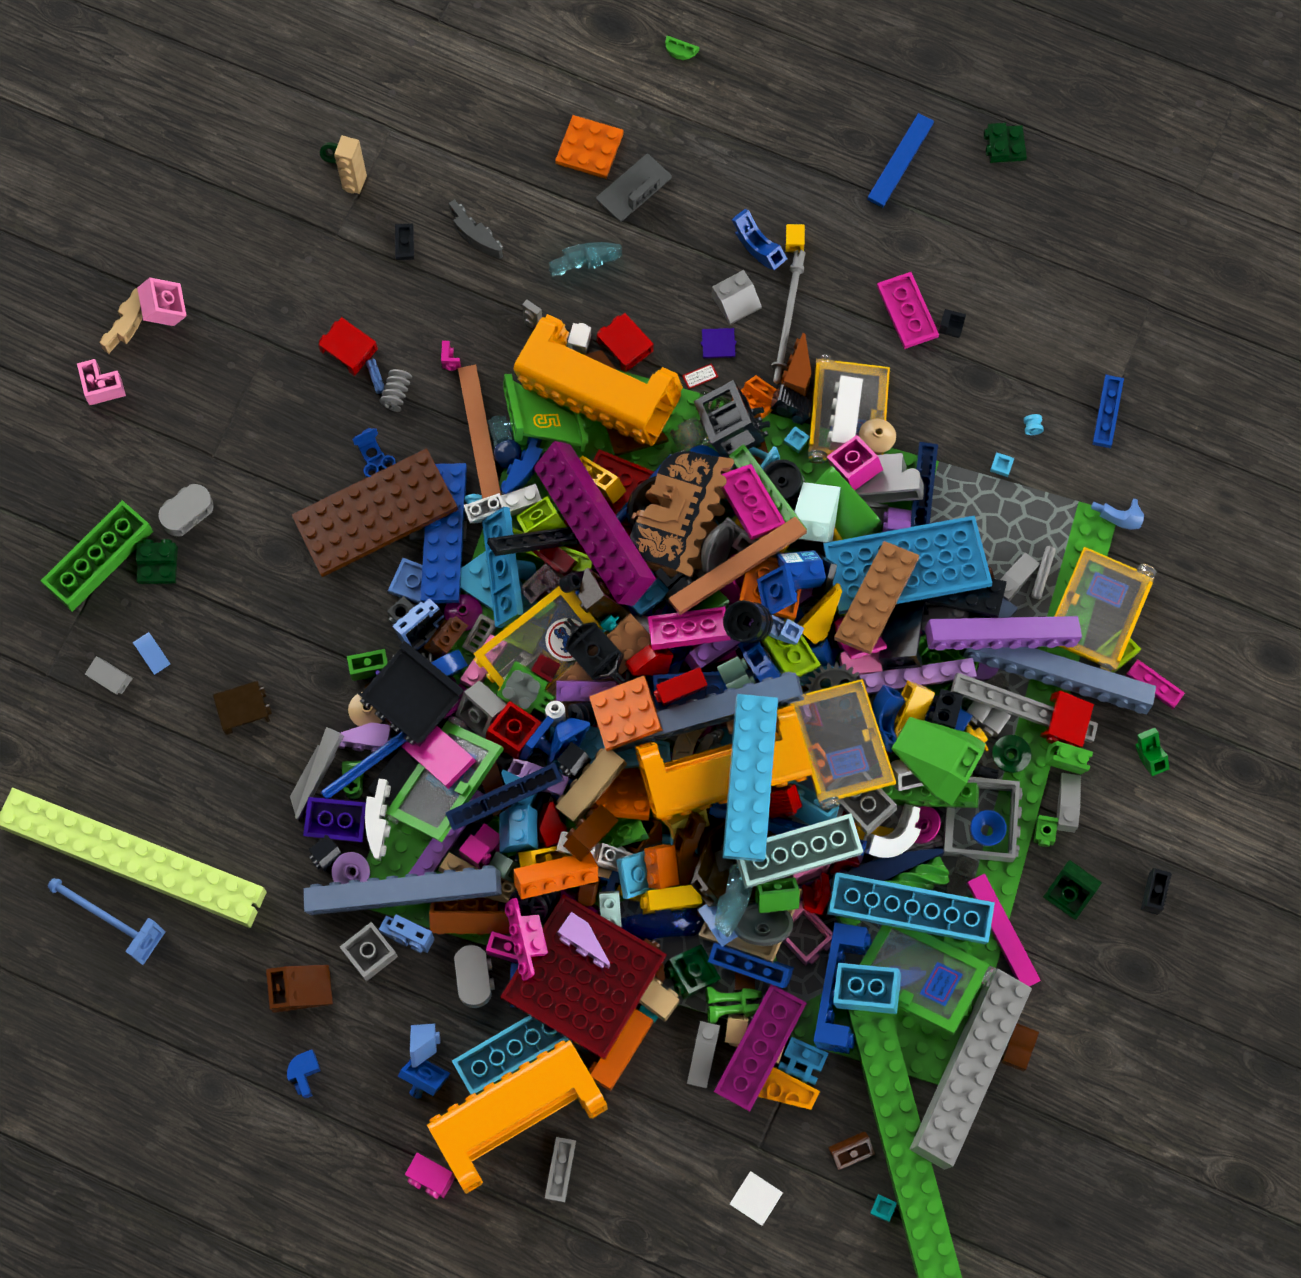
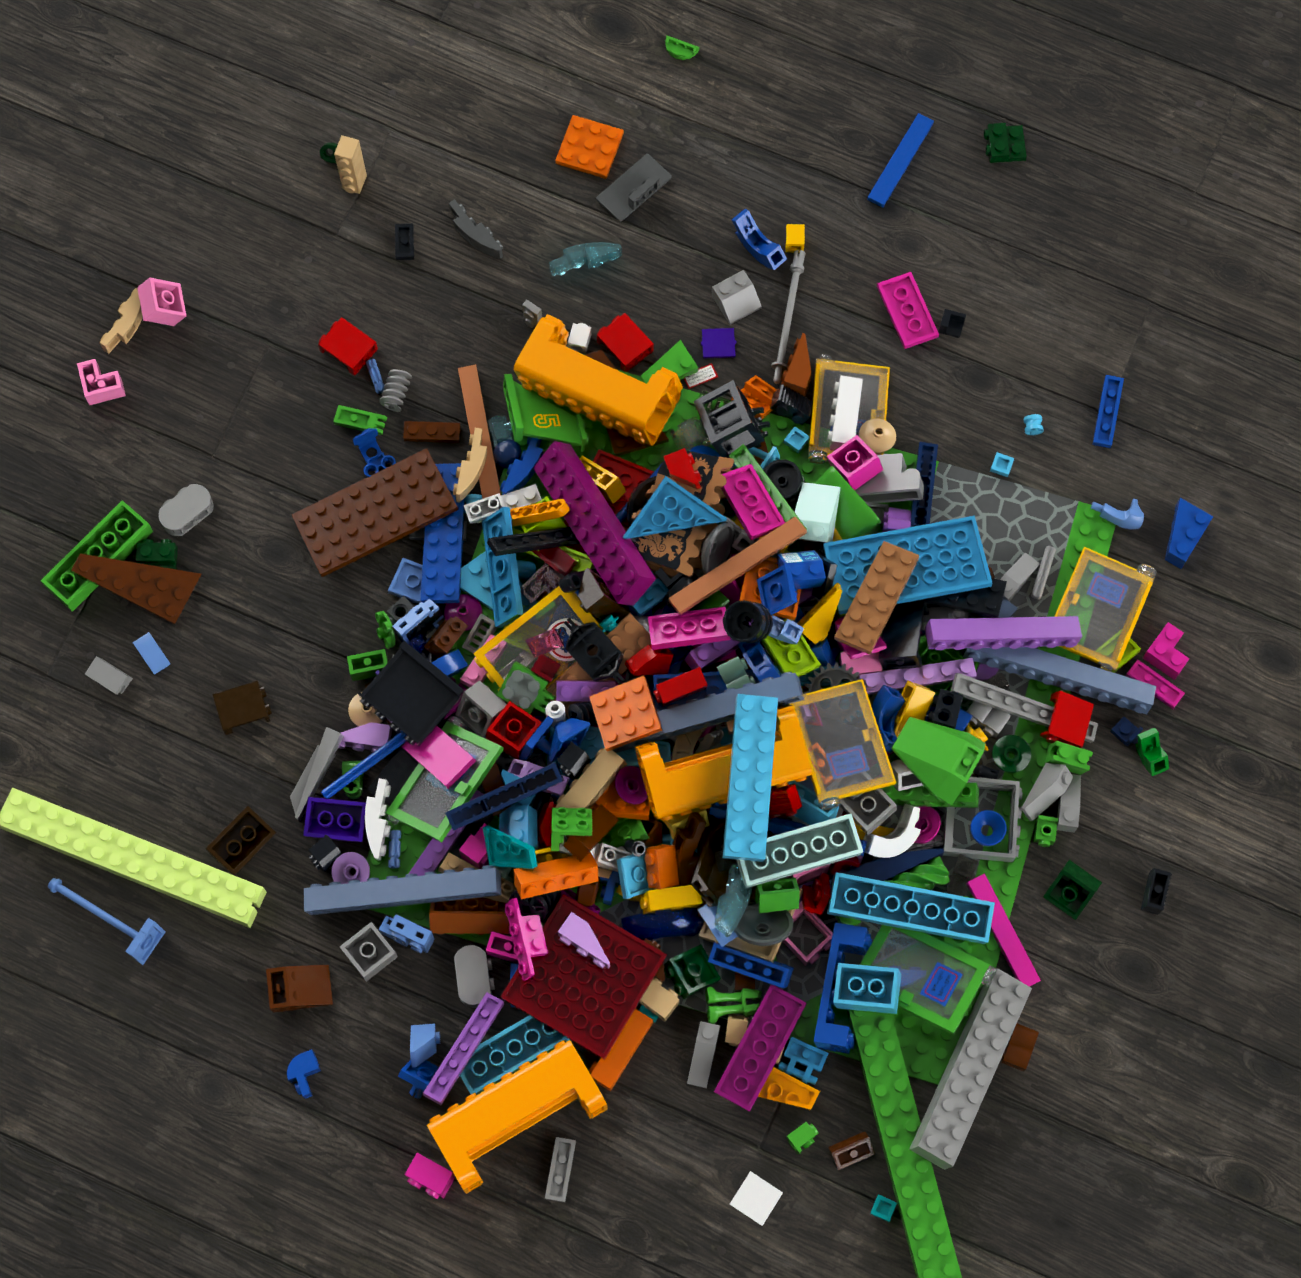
dark pink bracket [441,341,461,371] -> none
light aqua plate [599,891,621,927] -> none
none -> reddish brown wing [71,554,202,625]
none -> dark brown slope [206,806,276,876]
none -> bright green hinge [333,405,387,435]
none -> bright green dish [375,611,395,649]
none -> medium blue axle [388,830,401,869]
none -> reddish brown plate [403,421,461,443]
none -> clear blue plate [409,634,426,653]
none -> medium lavender plate [423,992,504,1105]
none -> tan slope [453,428,487,503]
none -> teal wing [483,825,538,869]
none -> light orange beam [510,499,570,527]
none -> clear pink slope [525,628,564,658]
none -> bright green bracket [551,807,592,851]
none -> magenta dish [615,766,648,805]
none -> dark azure tile [623,476,727,539]
none -> black pin [624,839,646,857]
none -> bright green wing [641,340,698,384]
none -> red slope [663,448,702,489]
none -> bright green brick [786,1122,819,1155]
none -> light grey slope [1021,763,1073,821]
none -> dark blue bracket [1110,717,1143,747]
none -> dark pink brick [1143,622,1190,680]
none -> blue wedge [1165,498,1213,569]

